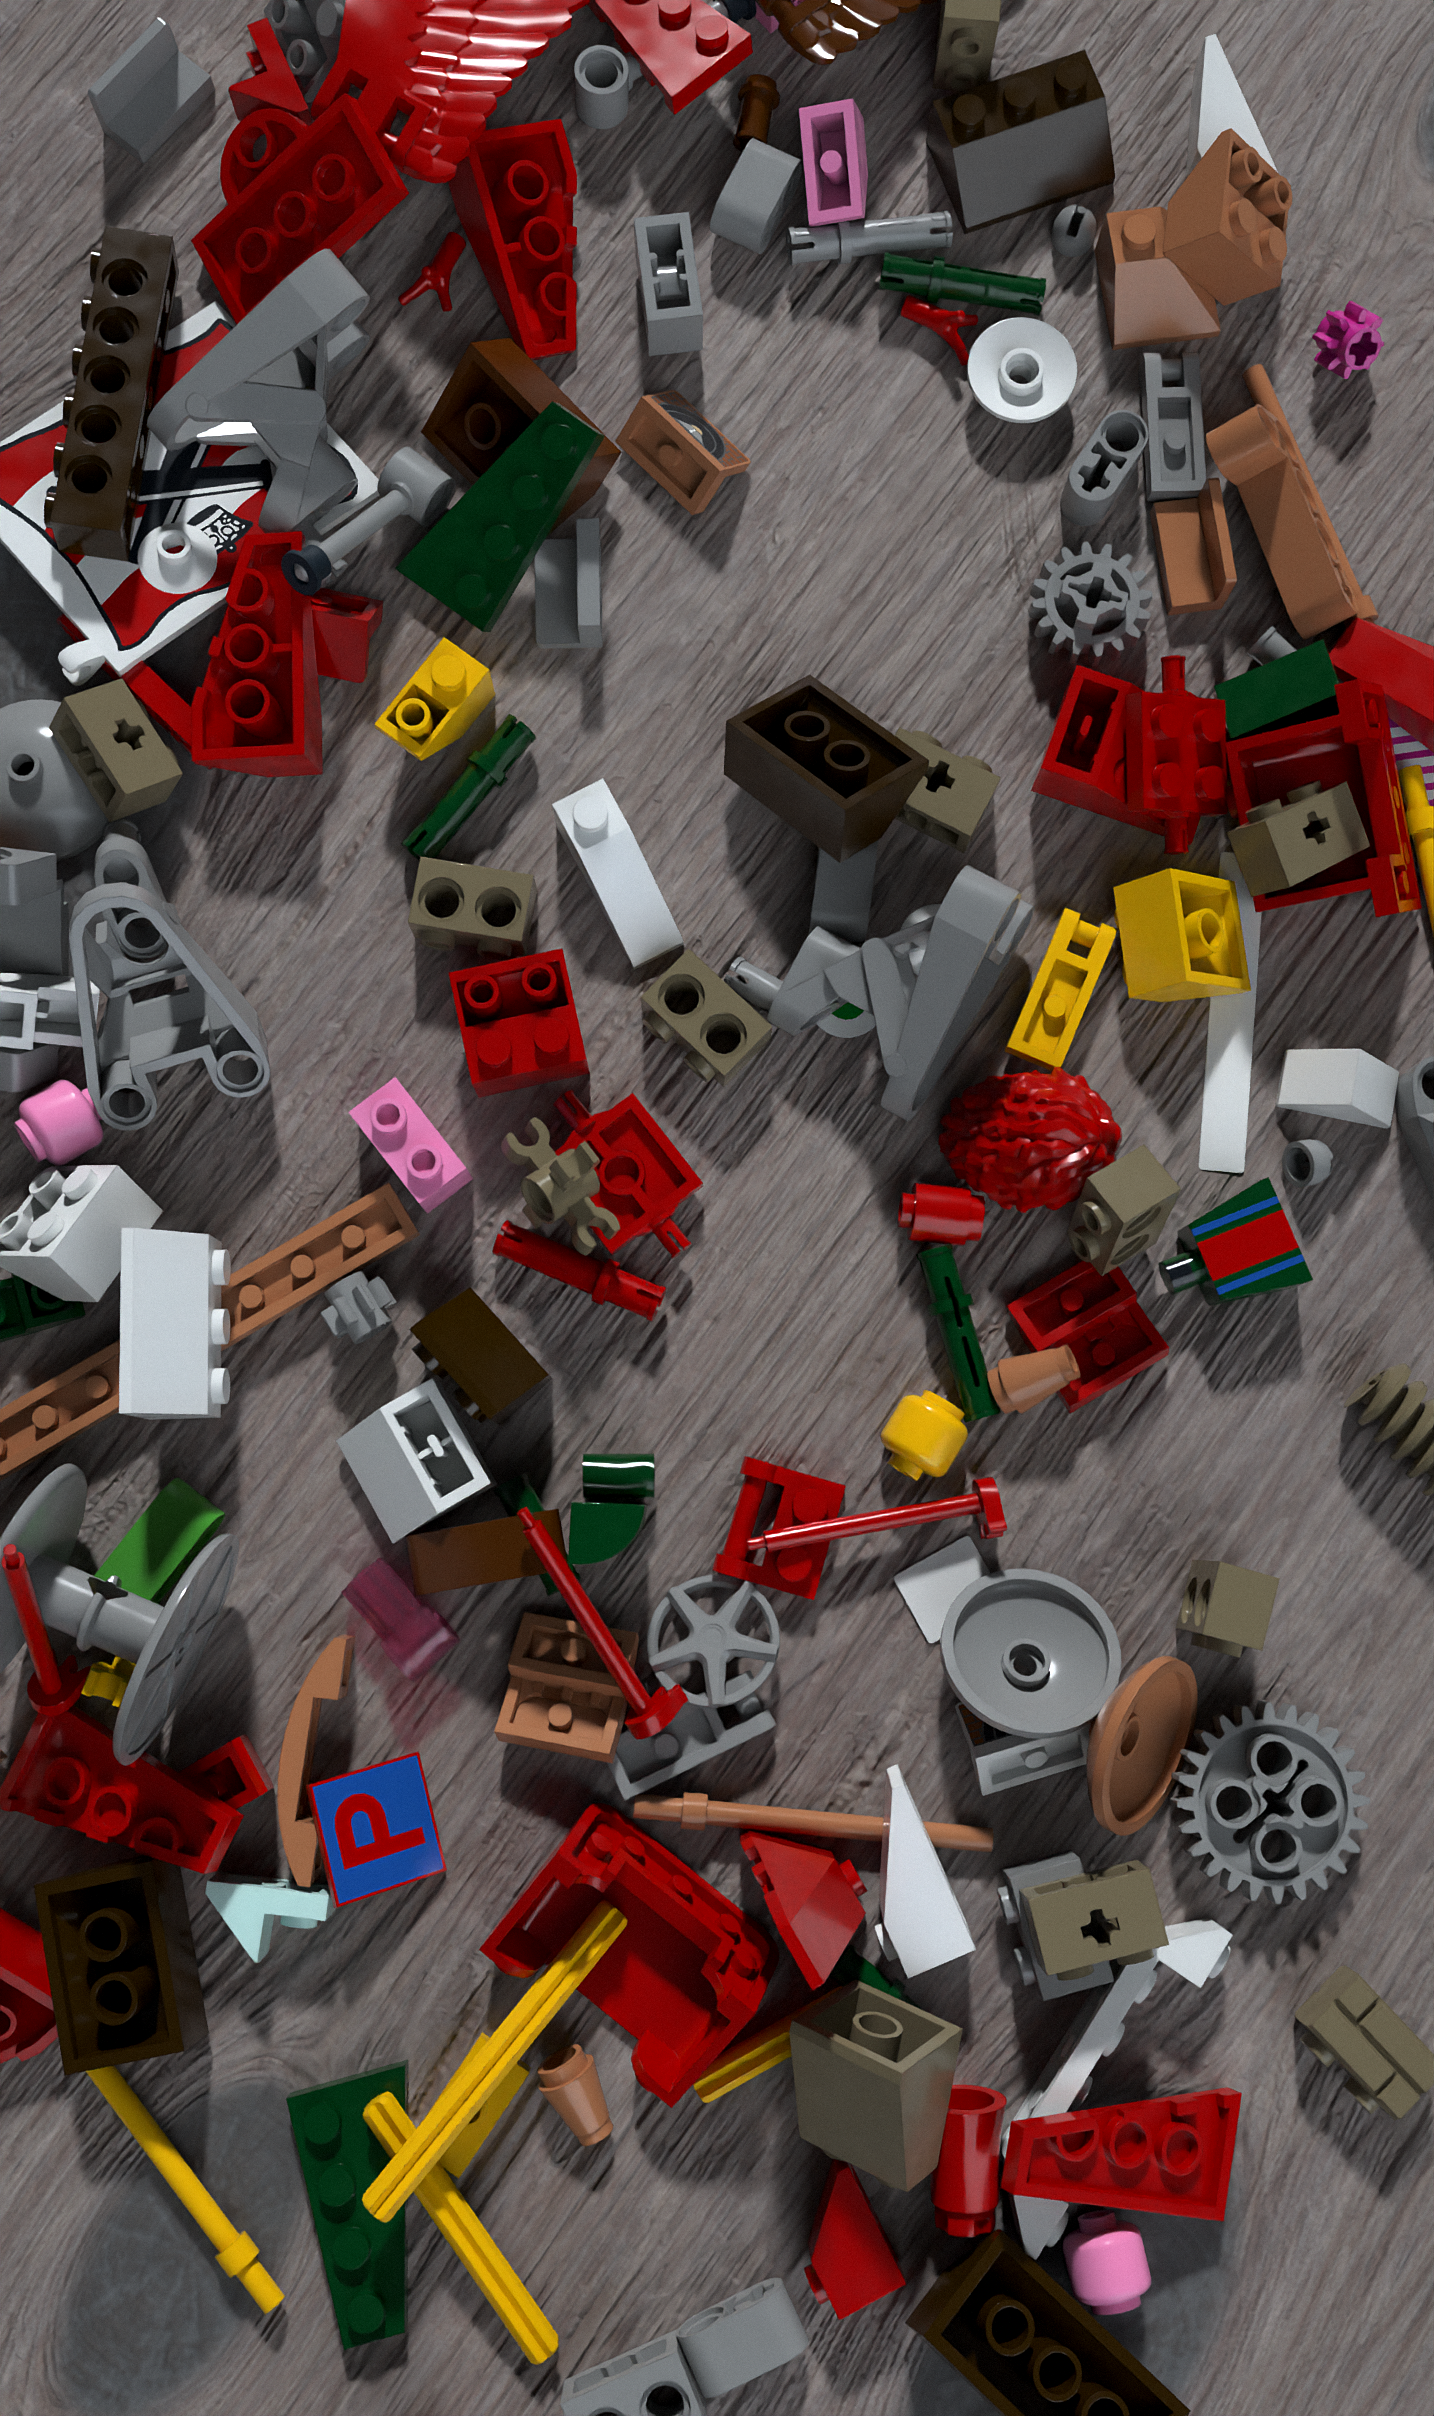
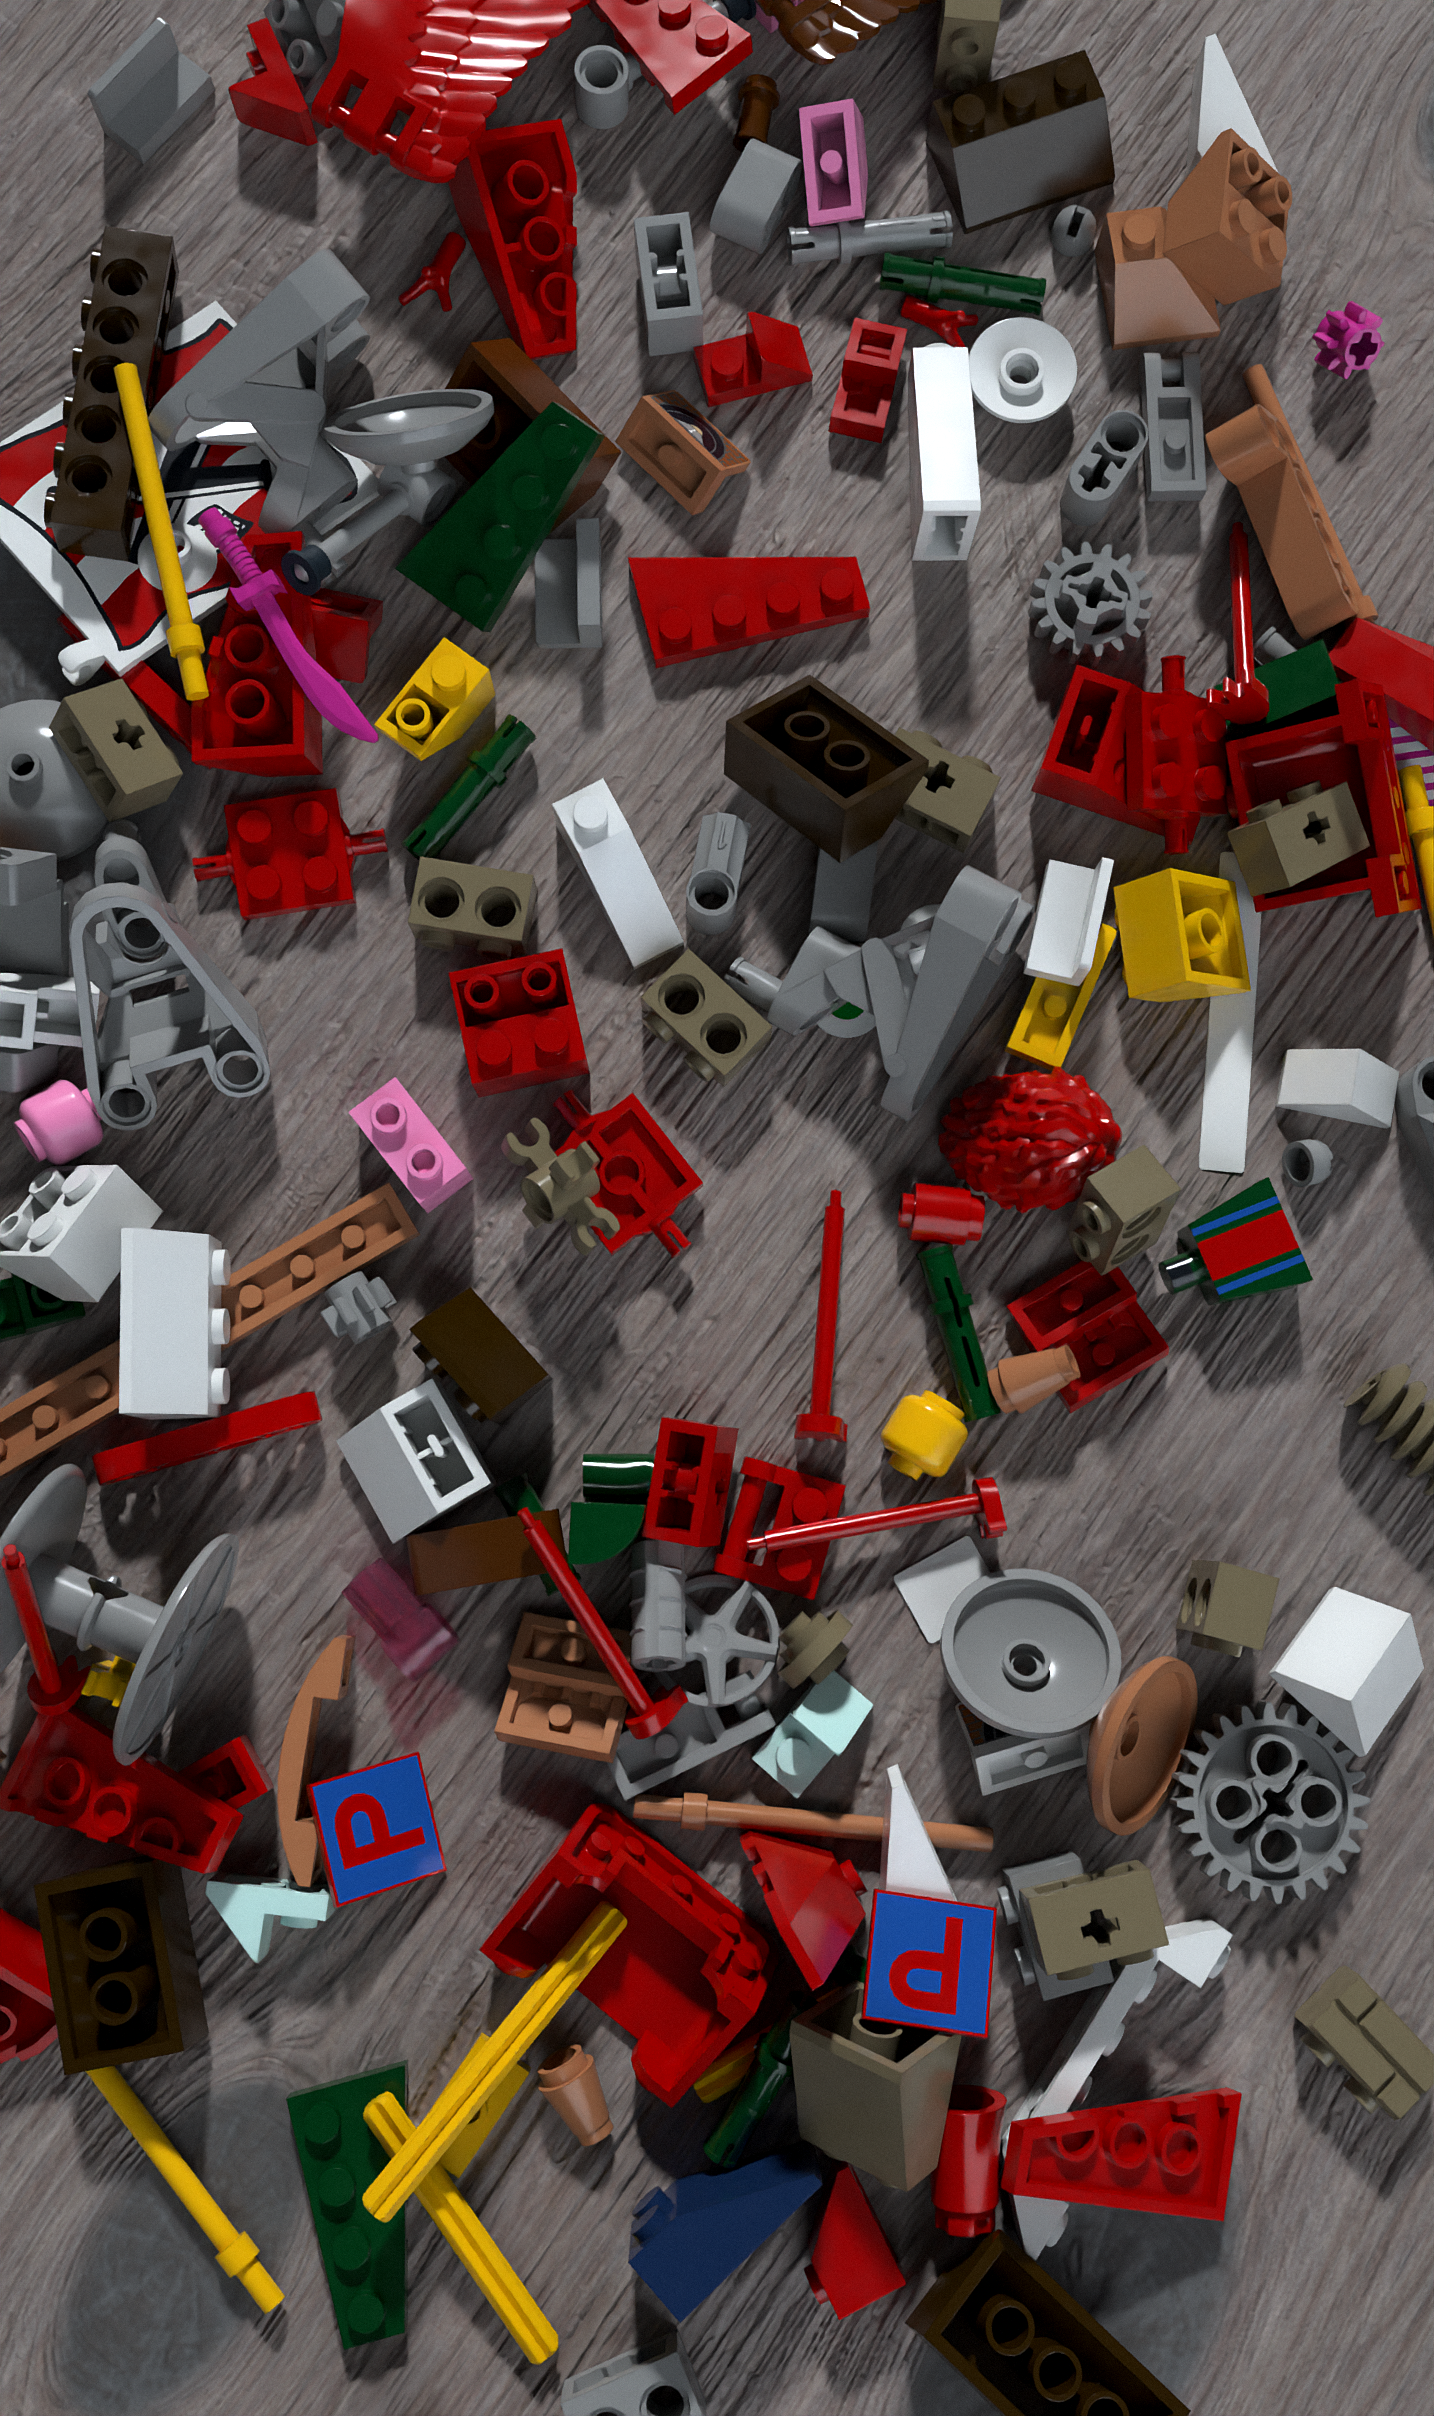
bright green beam [94,1477,225,1604] -> none
red plate [191,93,409,324] -> none
red pin [492,1220,667,1322] -> none
light grey beam [676,2278,809,2398] -> none
bright pink head [1063,2210,1151,2315] -> none
nougat panel [1150,477,1237,616] -> none
none -> red beam [92,1391,323,1486]
none -> yellow bar [114,363,209,701]
none -> red plate [192,788,388,920]
none -> dark pink sword [198,507,379,743]
none -> light grey dish [323,389,494,474]
none -> red wing [628,557,870,668]
none -> dark blue slope [628,2140,823,2323]
none -> light grey axle [629,1540,688,1672]
none -> red brick [642,1417,739,1547]
none -> light grey piece [686,812,751,935]
none -> red slope [693,312,813,408]
none -> dark green pin [703,1991,819,2168]
none -> light aqua slope [751,1670,873,1798]
none -> dark tan plate [777,1610,853,1689]
none -> red piece [794,1190,848,1443]
none -> red slope [828,317,908,443]
none -> blue piece [861,1889,997,2039]
none -> white slope [907,343,981,561]
none -> white panel [1023,857,1114,987]
none -> red piece [1206,522,1269,725]
none -> white slope [1269,1587,1424,1757]

